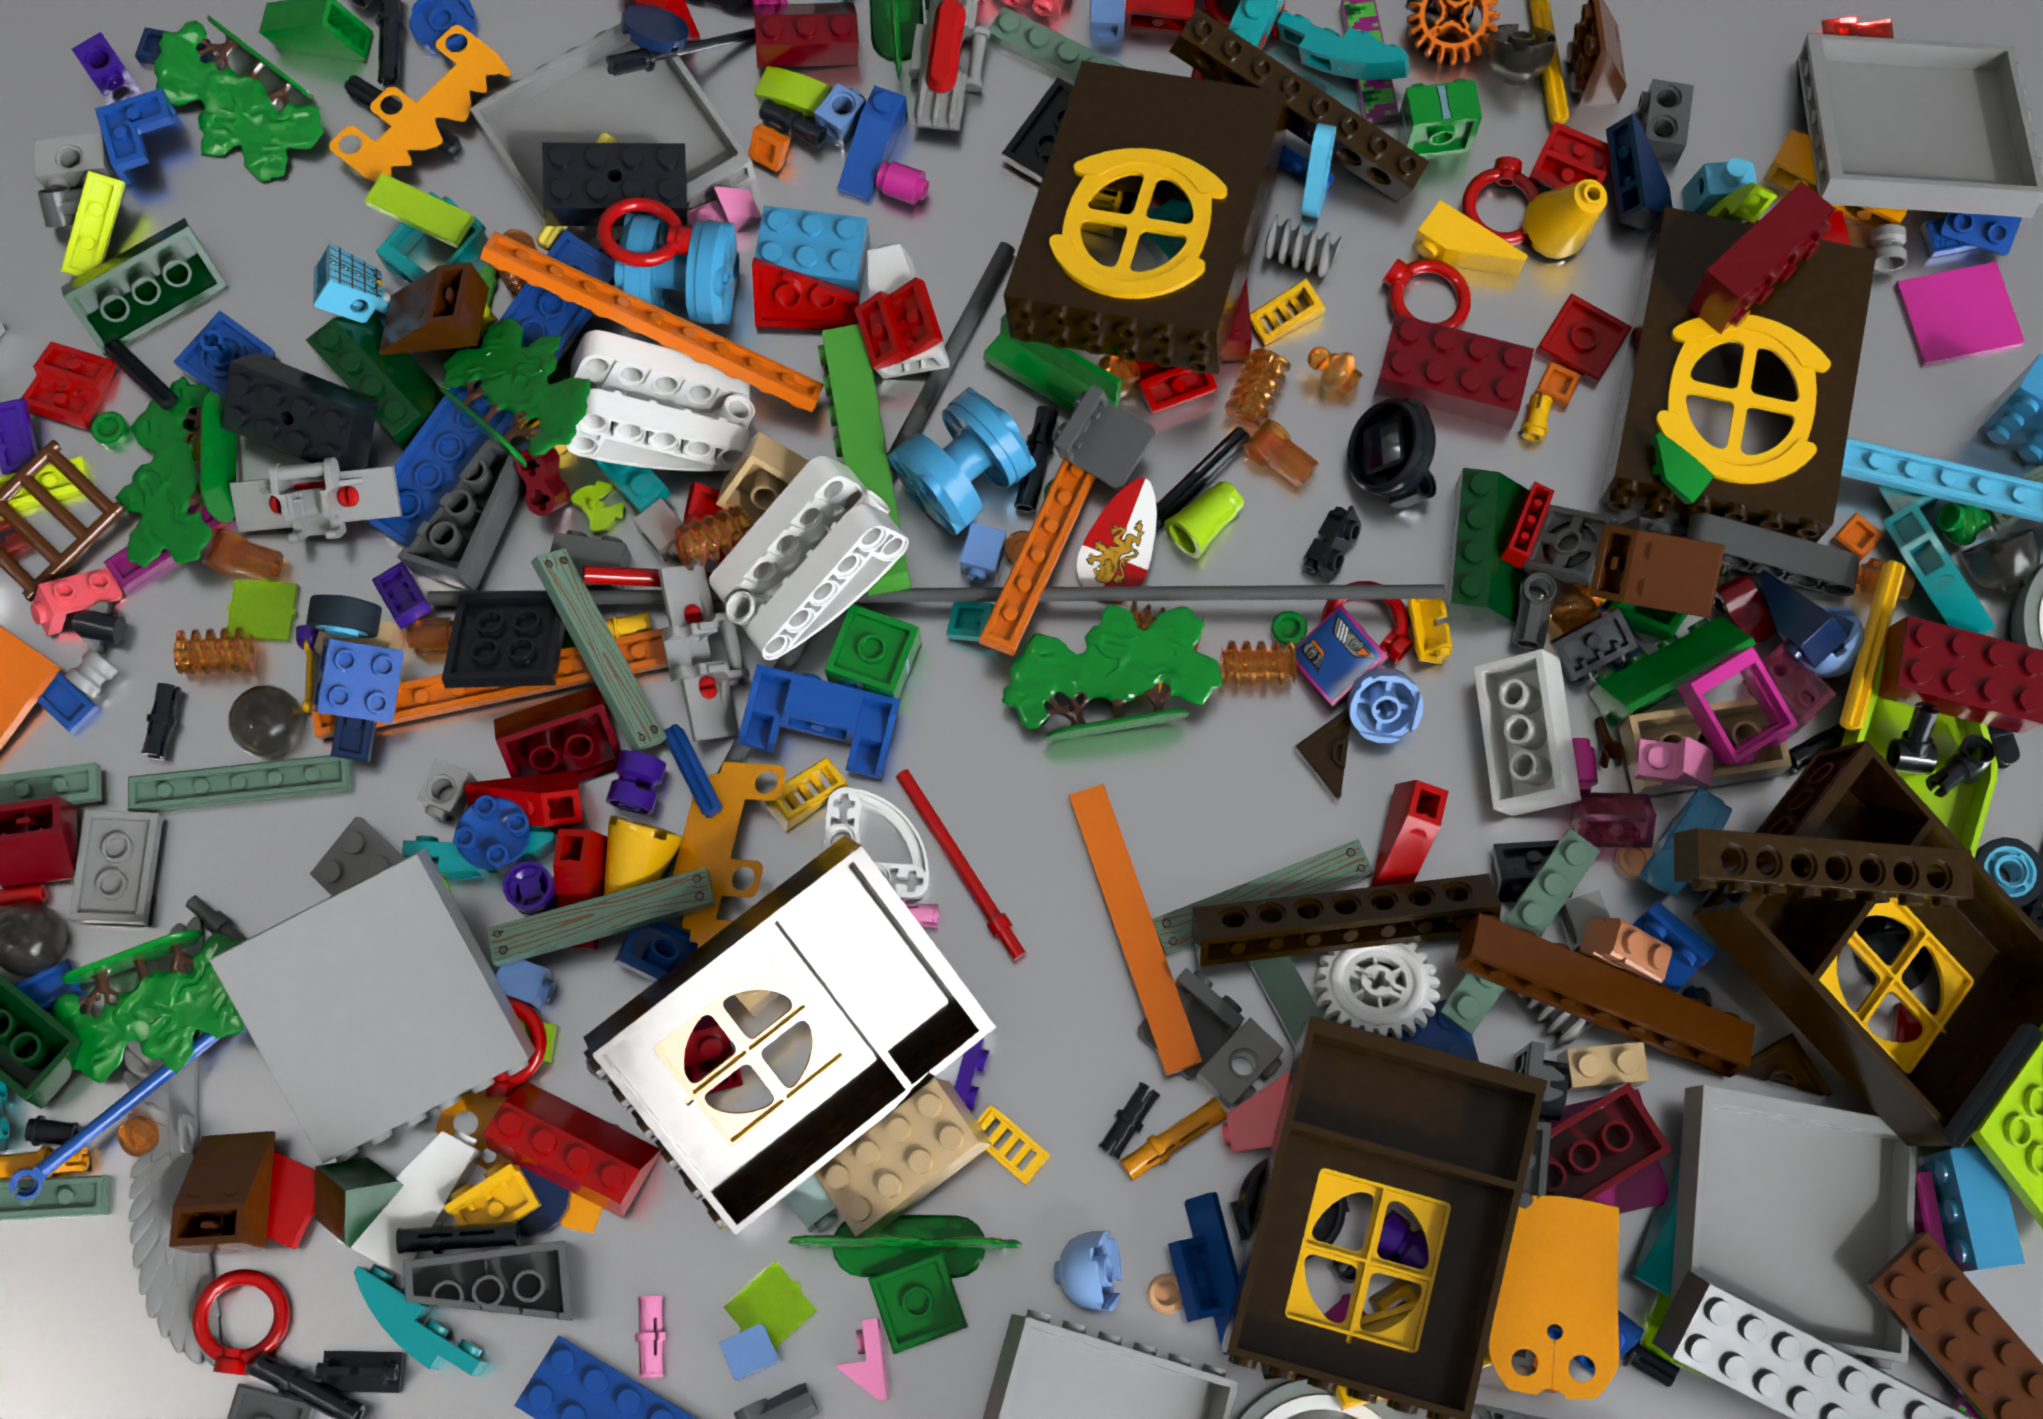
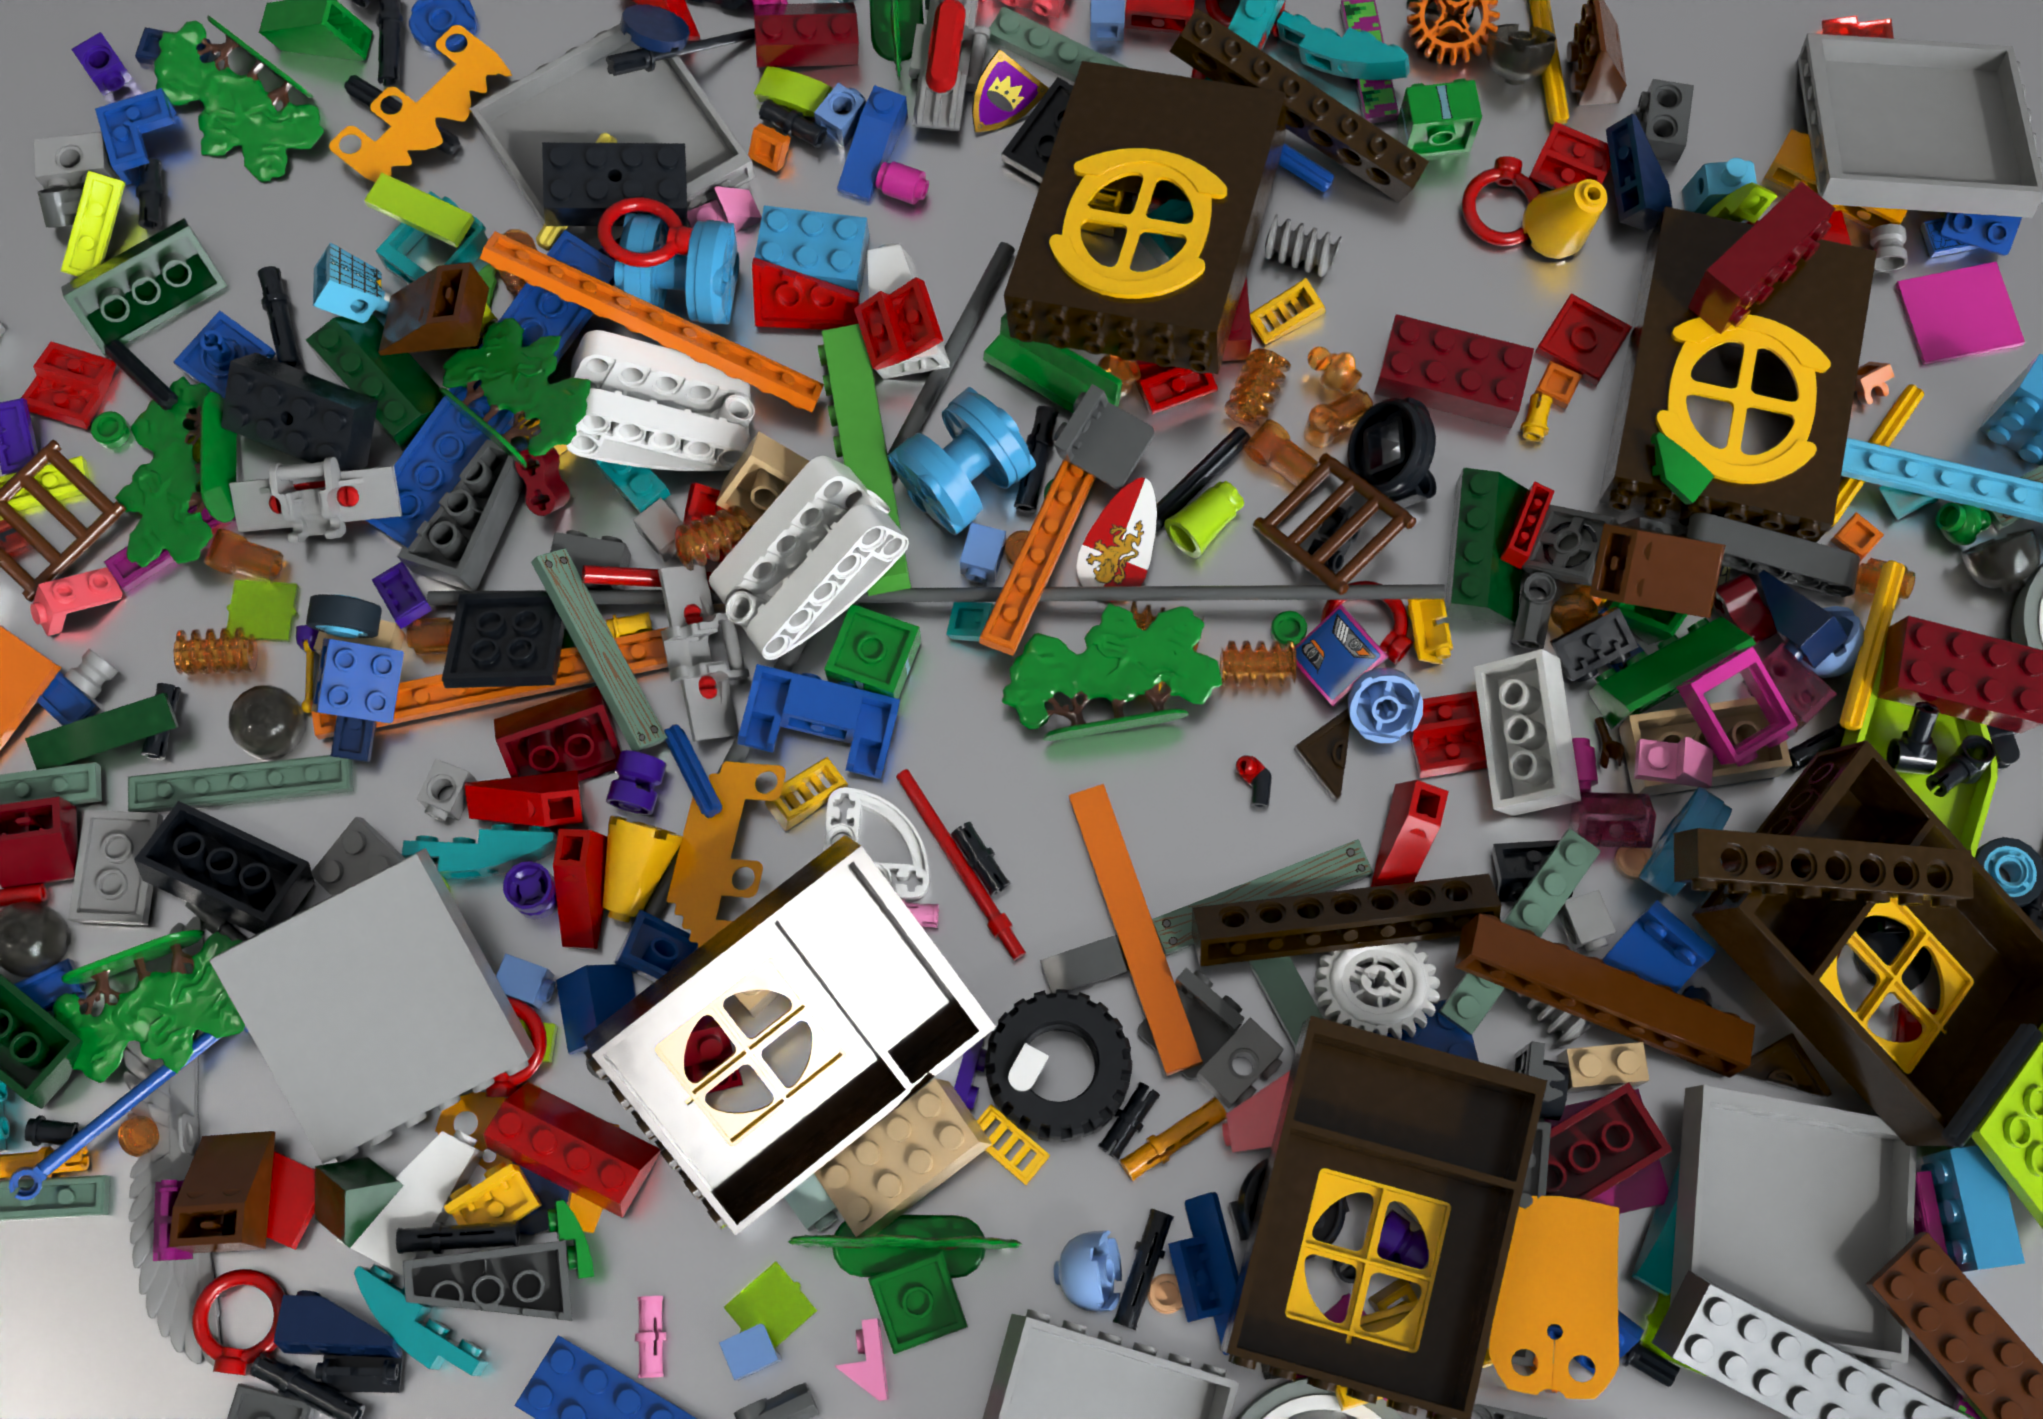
black piece [72,601,126,653] -> none
blue dish [454,795,531,870] -> none
sand green tile [487,867,716,967] -> none
lime piece [571,481,625,535] -> none
medium azure beam [1301,123,1336,218] -> none
red piece [1382,258,1471,329] -> none
yellow slope [1412,200,1528,276] -> none
nougat brick [1579,917,1673,983] -> none
teal slope [1882,502,1996,635] -> none
none -> dark green slope [25,692,179,770]
none -> black brick [134,801,315,934]
none -> black pin [136,157,165,230]
none -> magenta hinge [153,1180,193,1261]
none -> black pin [257,266,301,368]
none -> dark blue slope [273,1290,402,1358]
none -> green slope [547,1198,594,1279]
none -> blue slope [556,964,636,1054]
none -> black pin [951,822,1011,896]
none -> shield [972,49,1049,132]
none -> black tyre [985,989,1132,1142]
none -> white piece [1008,1043,1049,1091]
none -> dark grey slope [1040,935,1129,993]
none -> black pin [1113,1208,1174,1330]
none -> arm [1236,755,1272,808]
none -> reddish brown bar [1253,453,1416,595]
none -> clear orange piece [1304,388,1373,448]
none -> red slope [1409,691,1488,778]
none -> yellow axle [1831,384,1924,527]
none -> orange tile [1855,362,1895,405]

